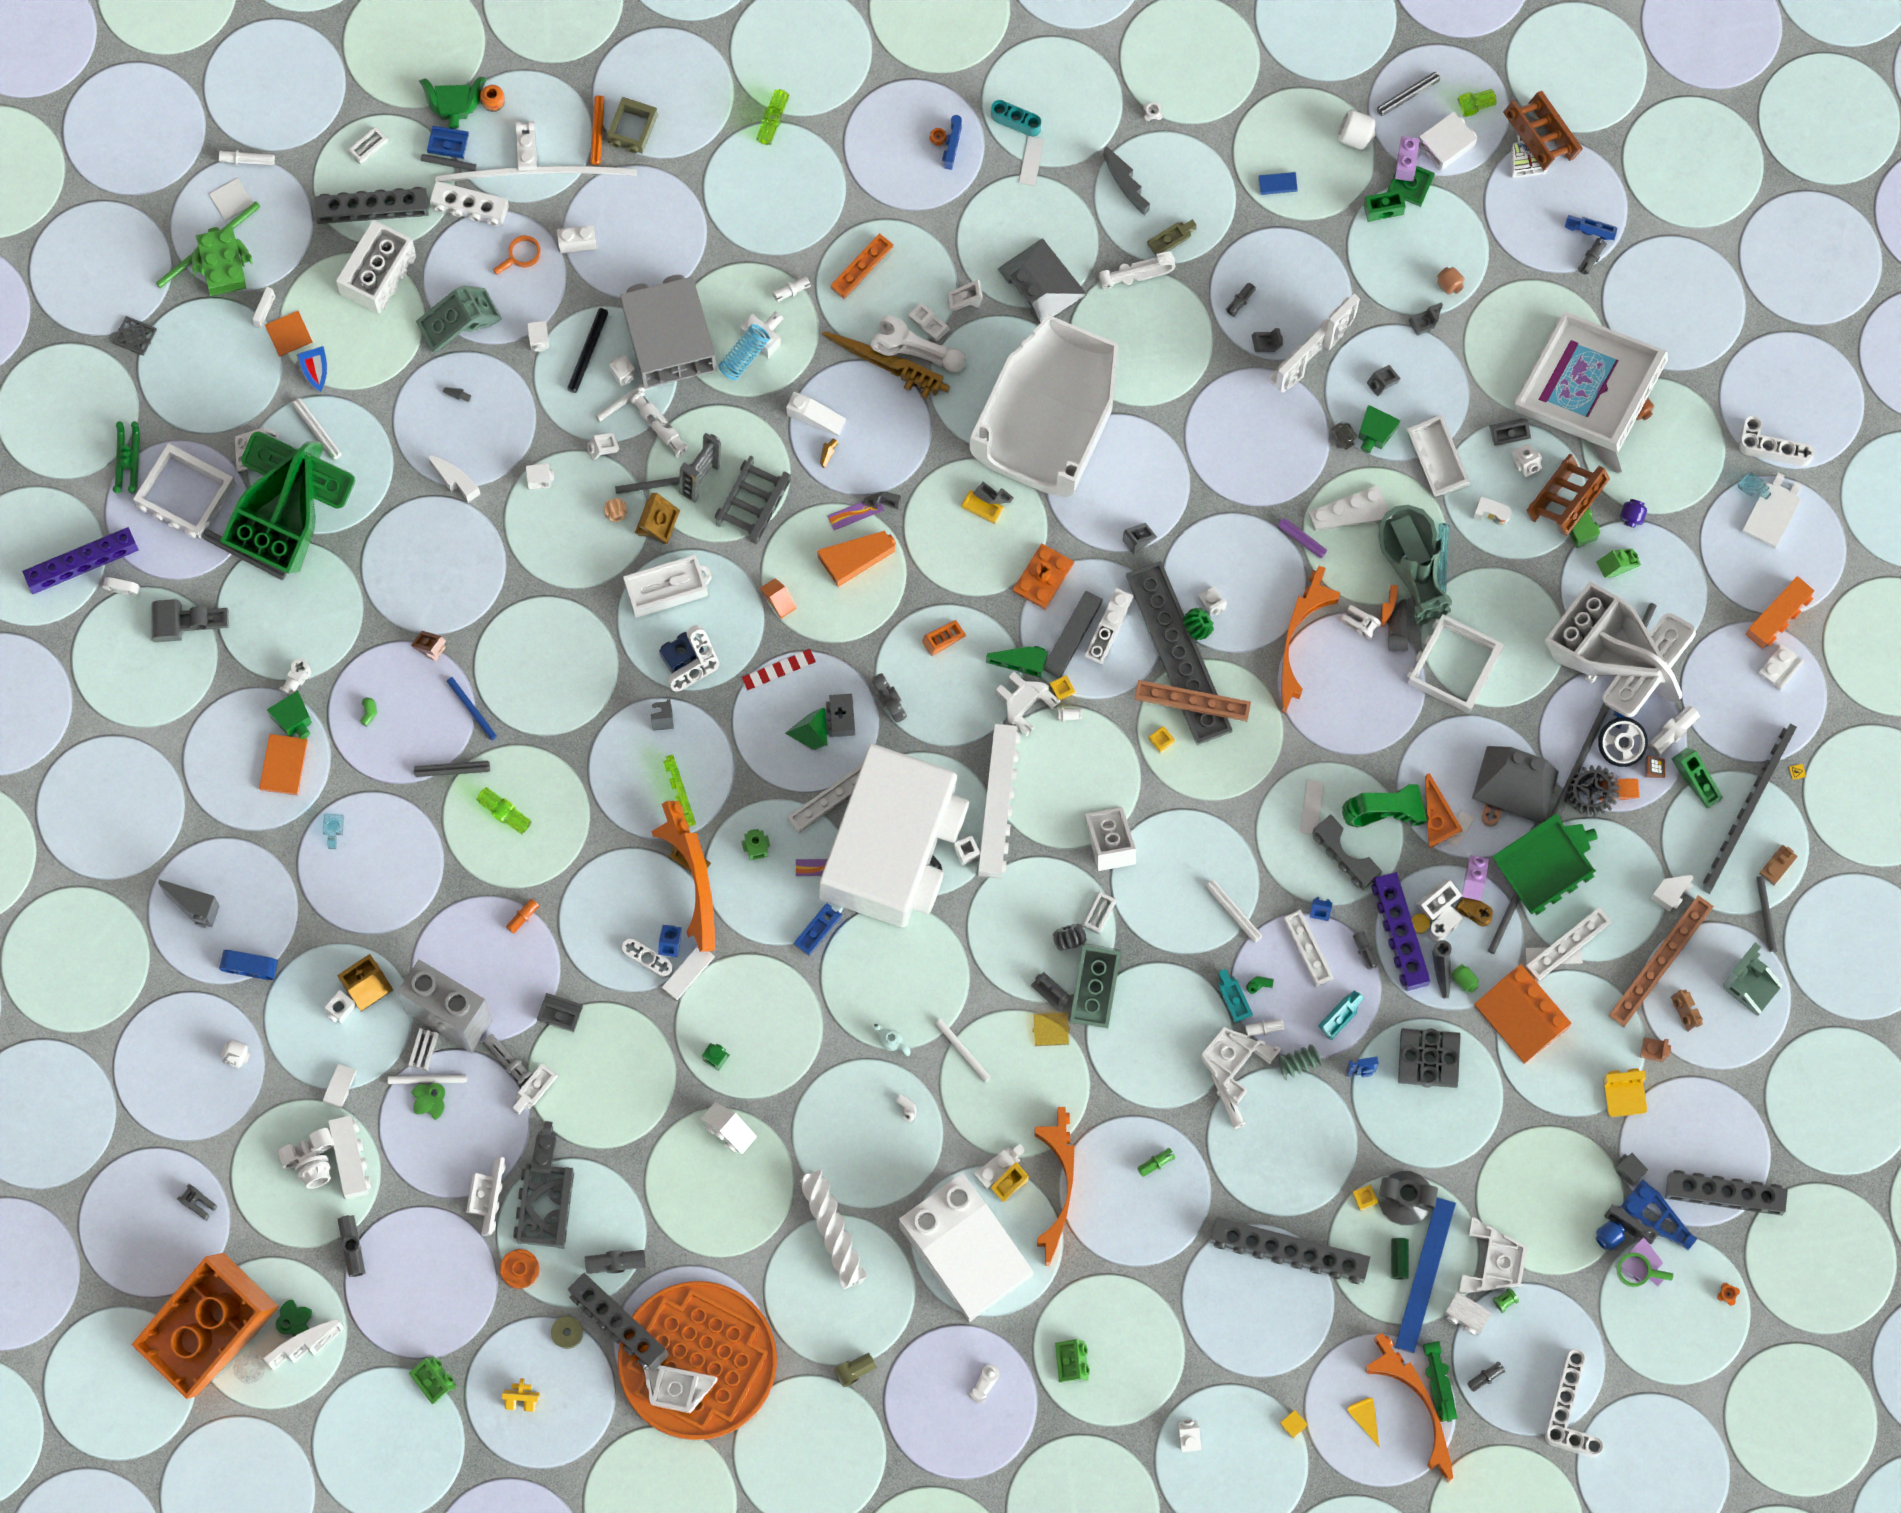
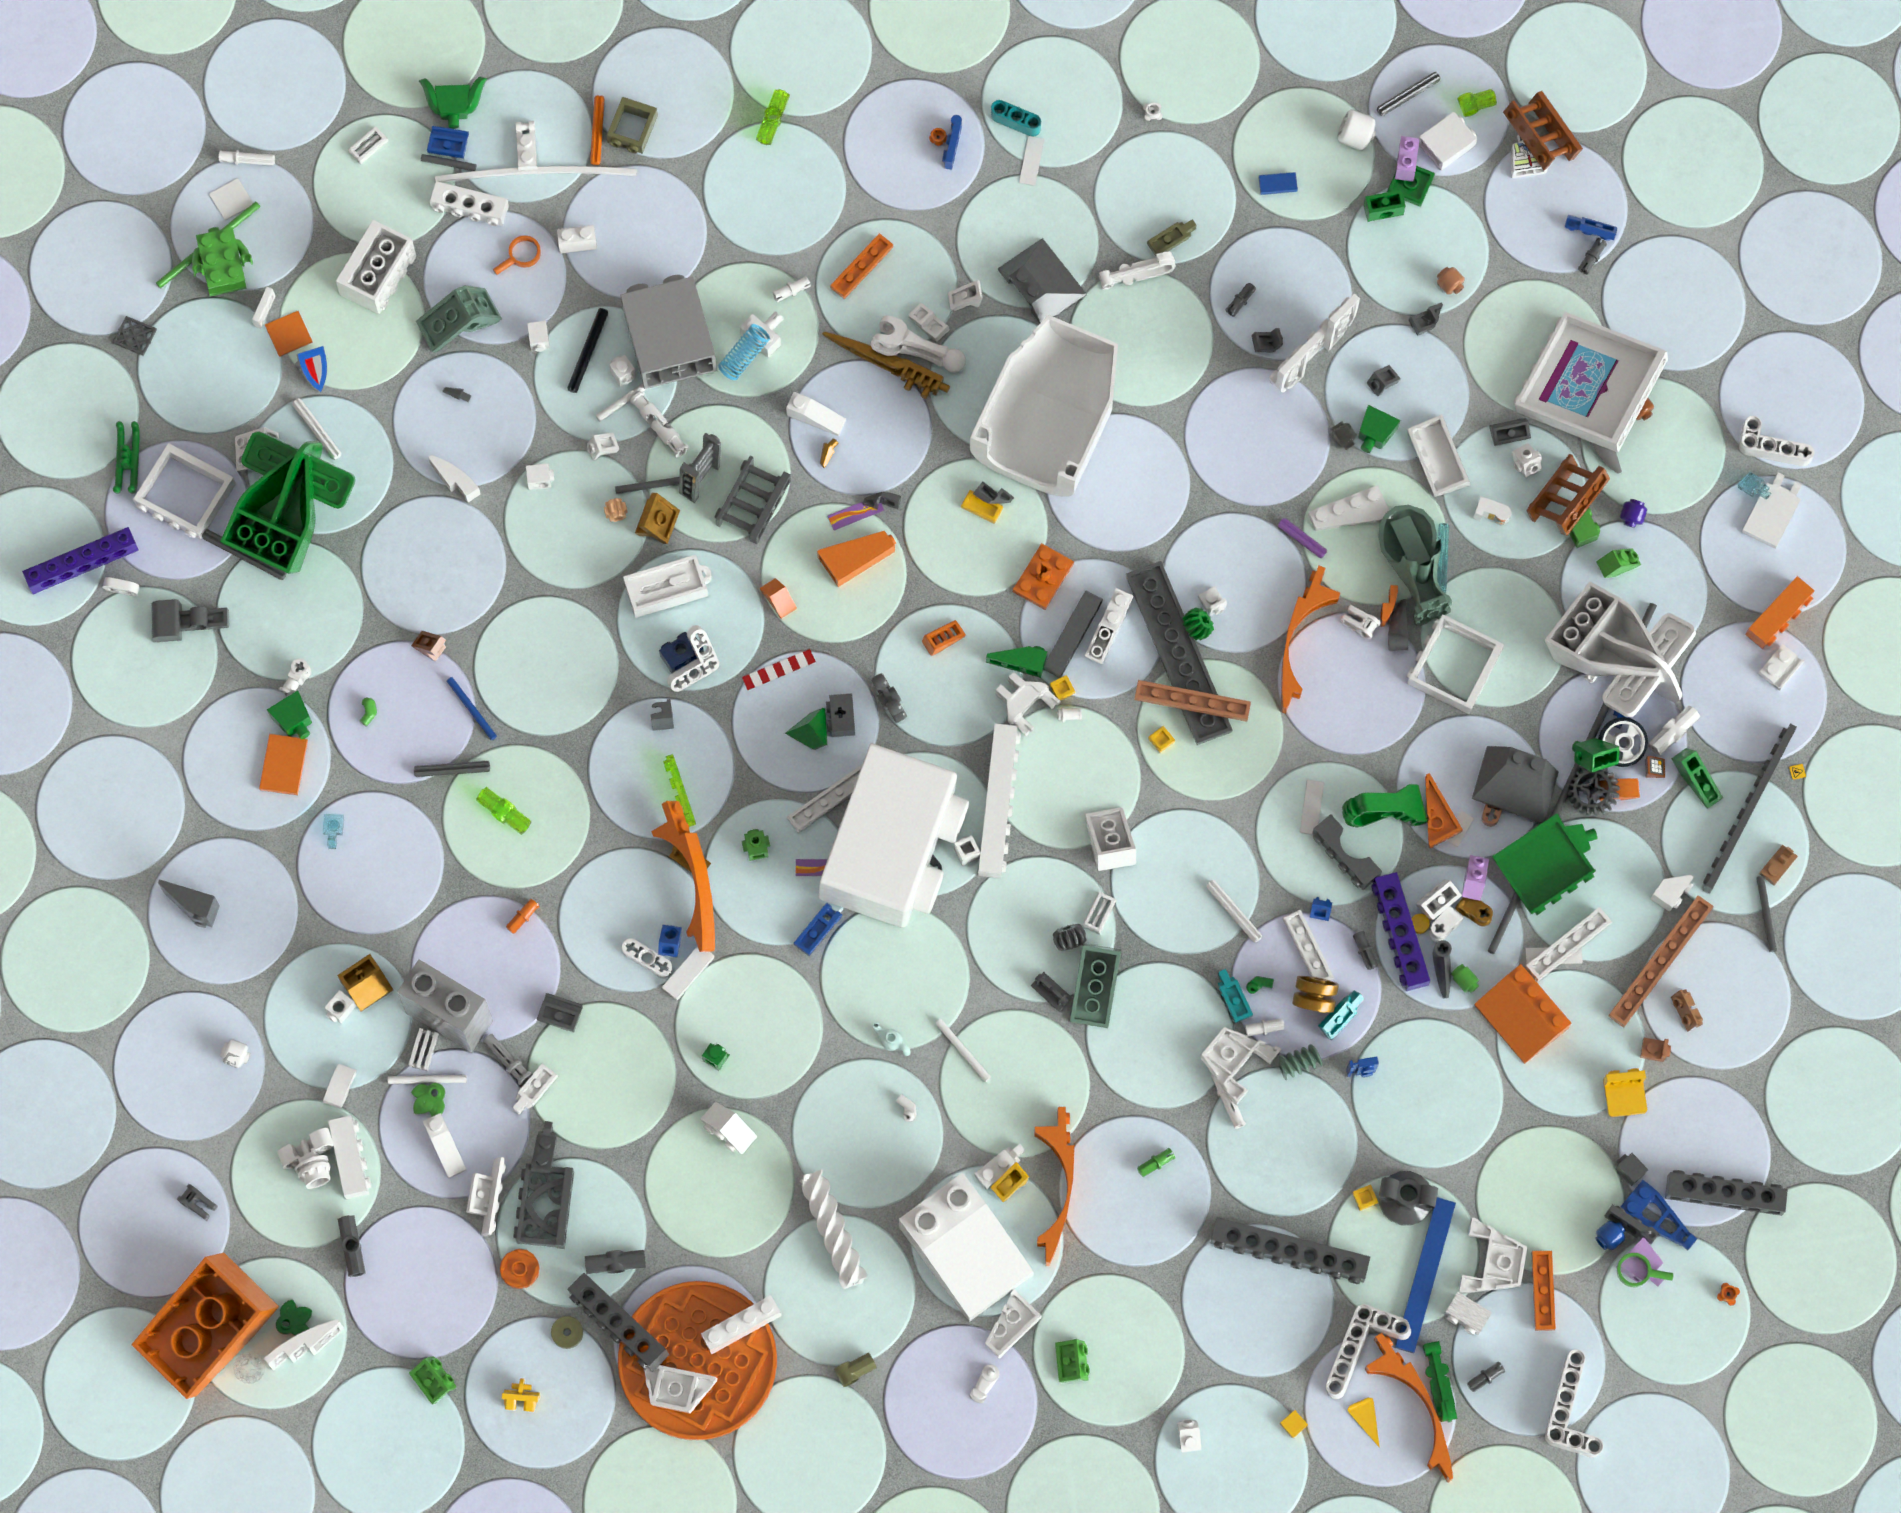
blue beam [219,950,278,980] -> none
dark grey brick [314,187,429,224] -> none
orange head [480,85,505,112] -> none
clear yellow piece [1032,1013,1070,1046] -> none
dark grey slope [1103,146,1150,216] -> none
dark grey slope [1122,523,1157,554] -> none
dark green axle [1391,1238,1409,1280] -> none
dark grey connector [1398,1028,1460,1088] -> none
bright green bush [1493,1288,1519,1313] -> none
sand green bracket [1722,942,1783,1016] -> none
none -> white slope [423,1113,466,1178]
none -> white brick [701,1295,781,1355]
none -> white wing [985,1289,1042,1359]
none -> pearl gold wheel [1292,976,1339,1012]
none -> white beam [1326,1304,1411,1399]
none -> orange plate [1531,1251,1556,1331]
none -> green torso [1572,738,1620,772]

